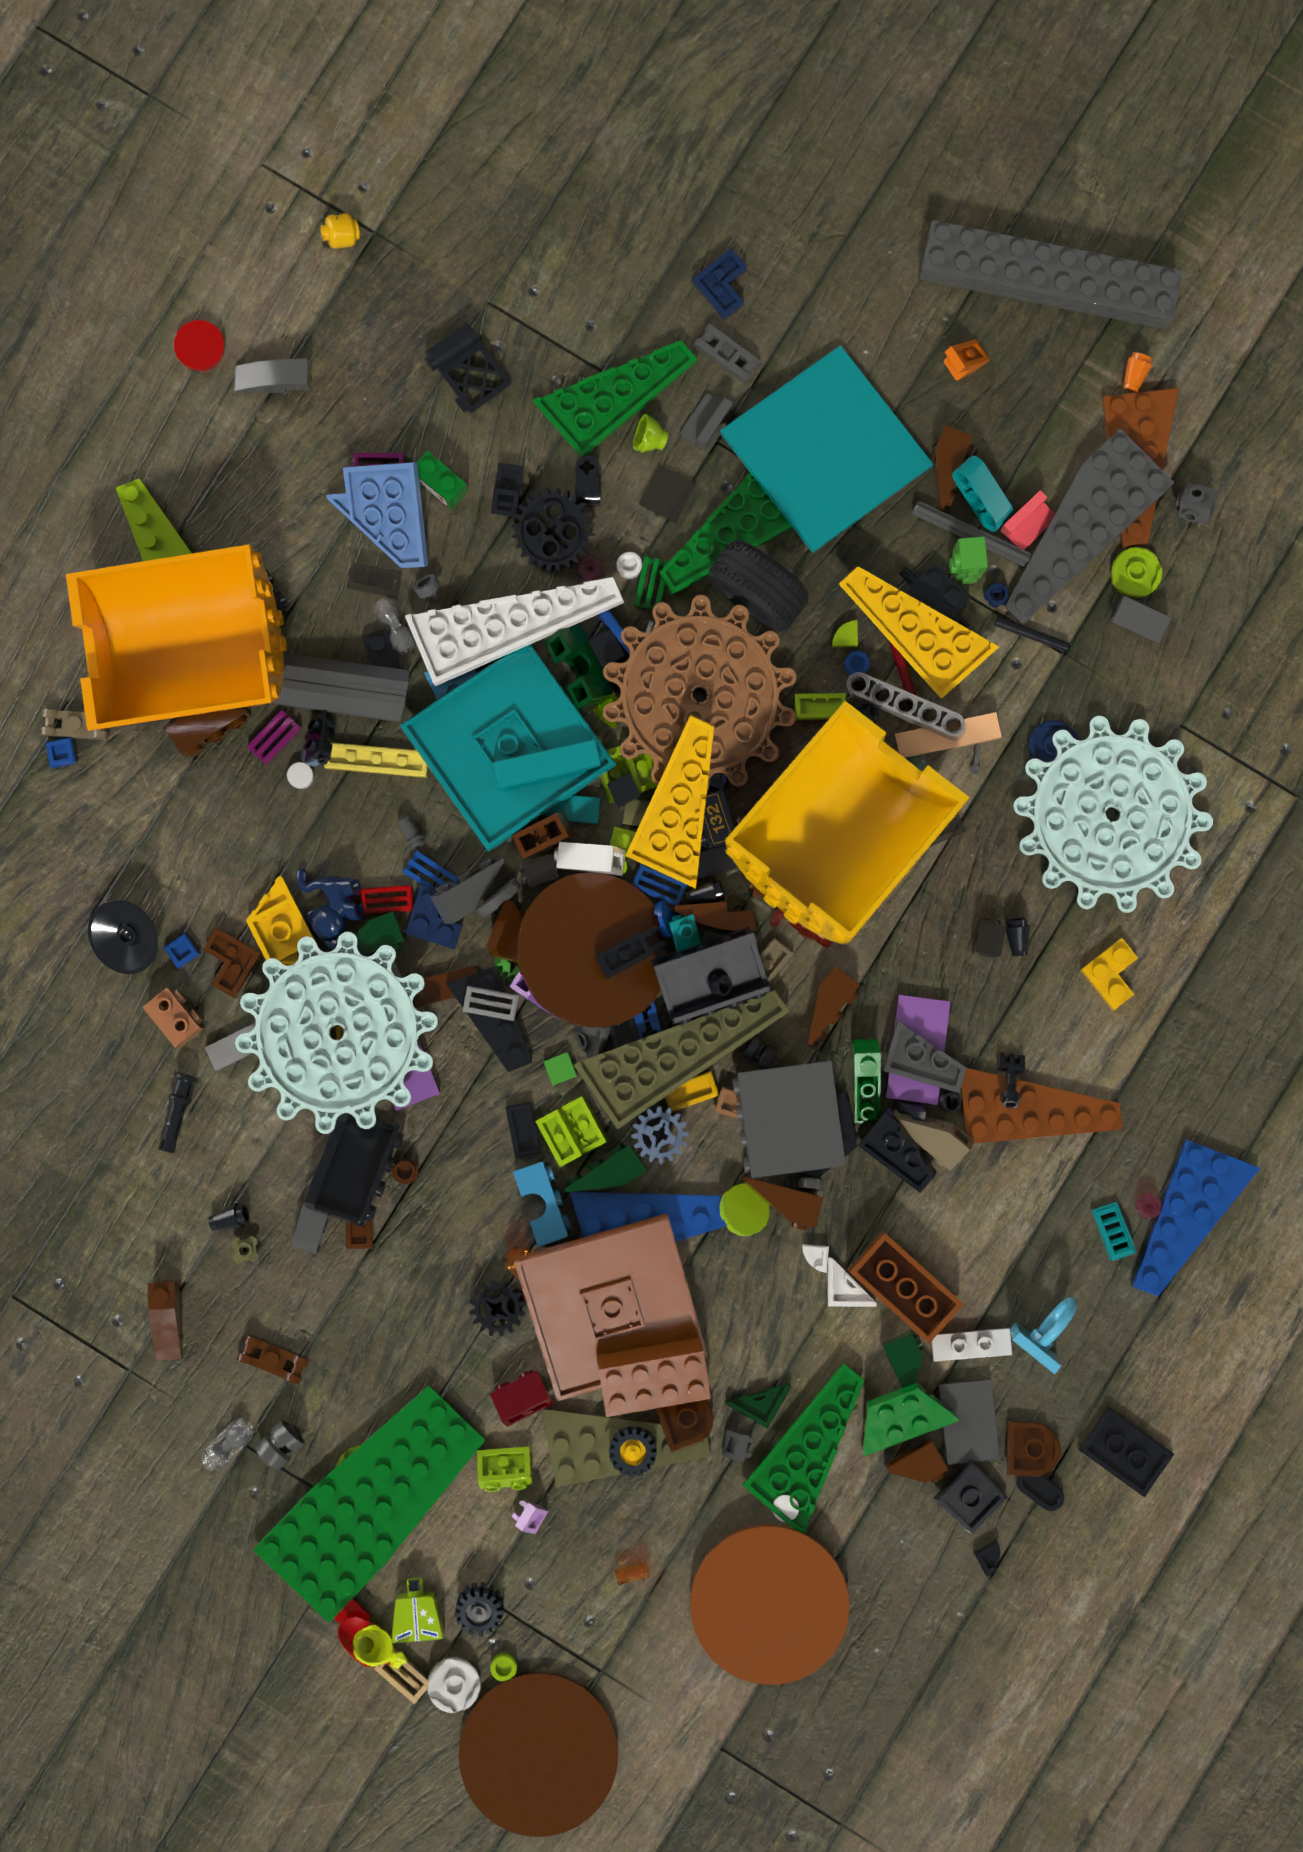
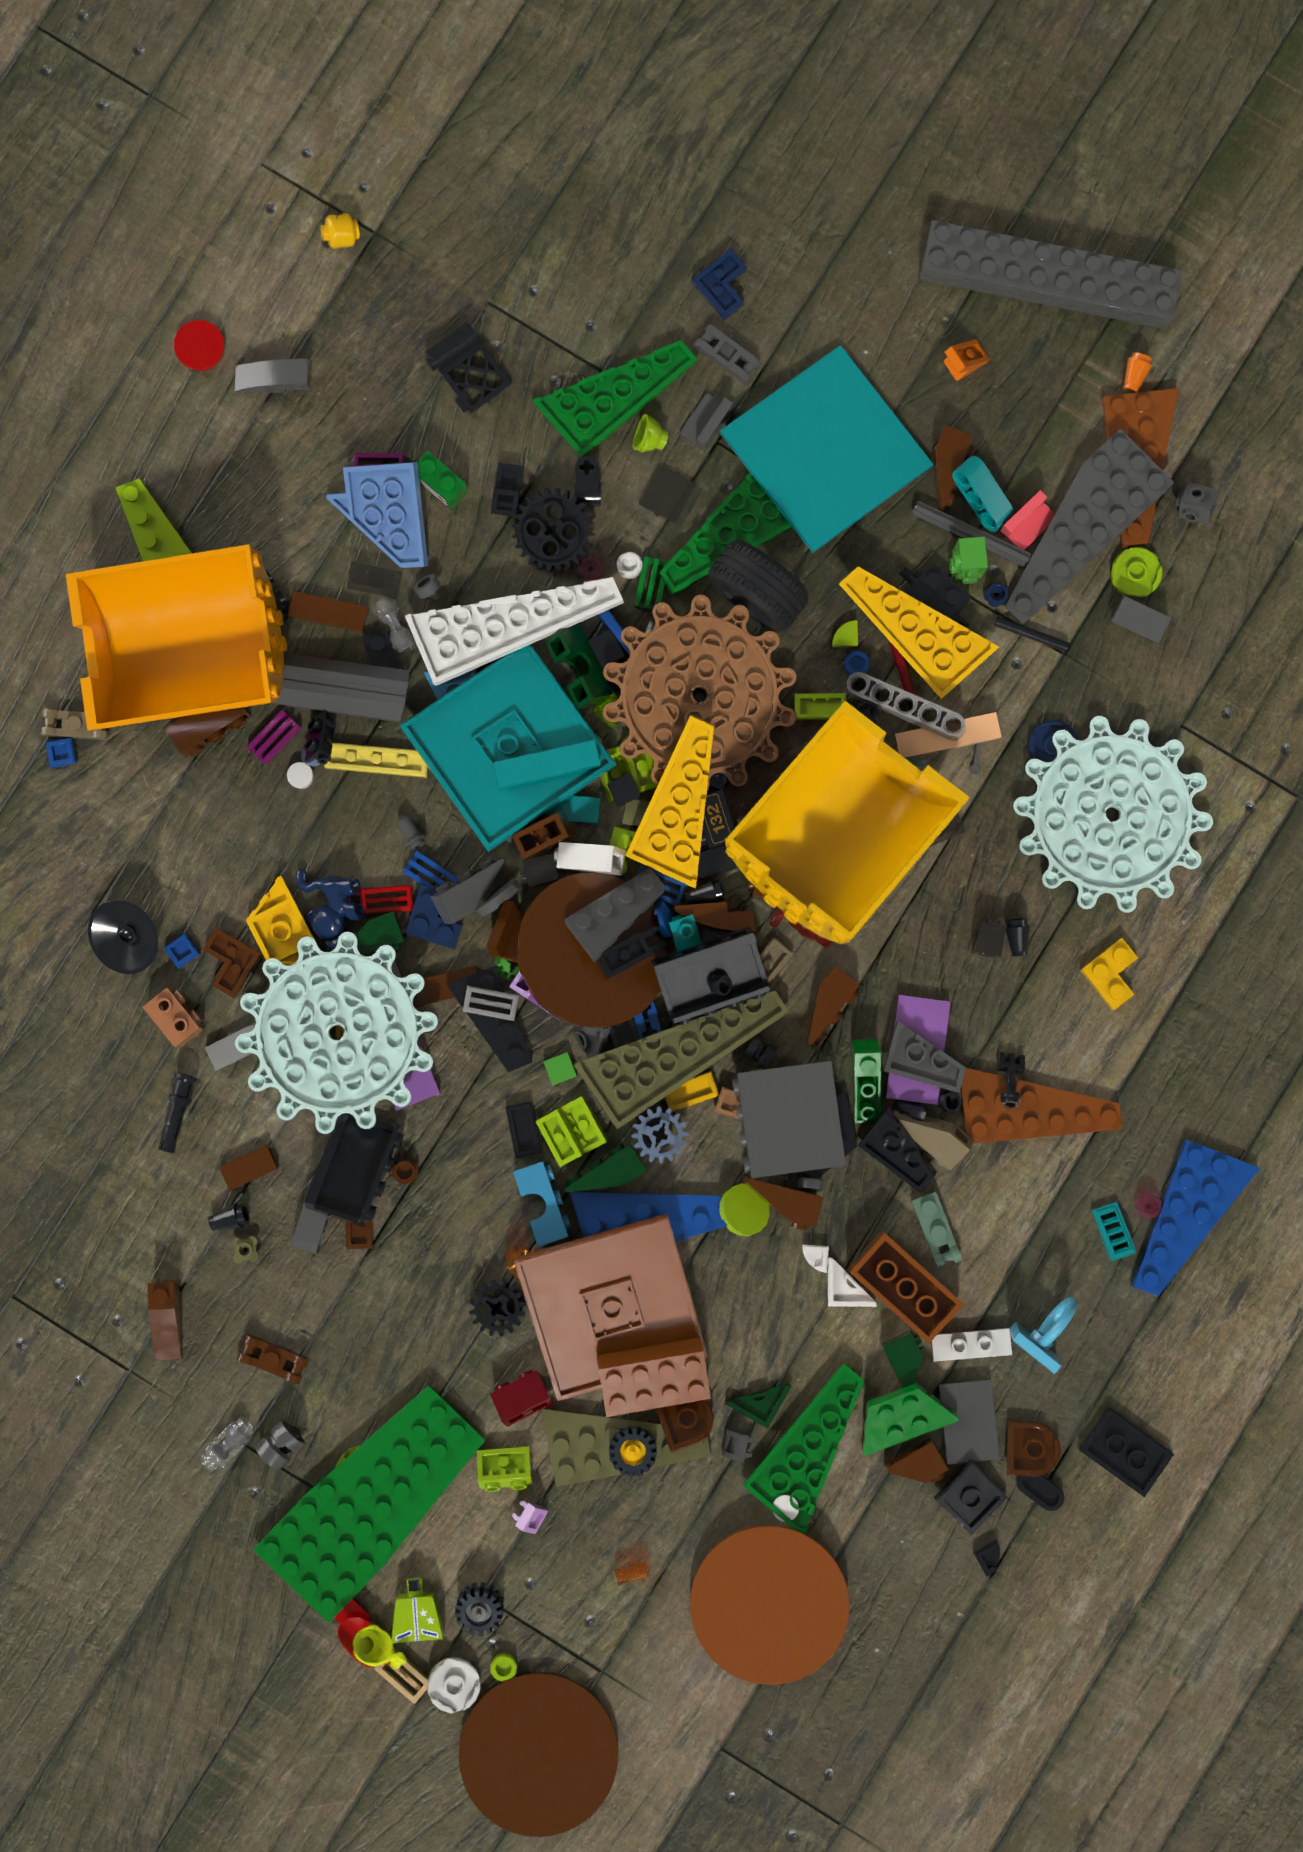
none -> reddish brown tile [219,1145,279,1191]
none -> reddish brown tile [287,591,369,633]
none -> dark grey wing [565,868,665,963]
none -> sand green plate [911,1191,962,1269]

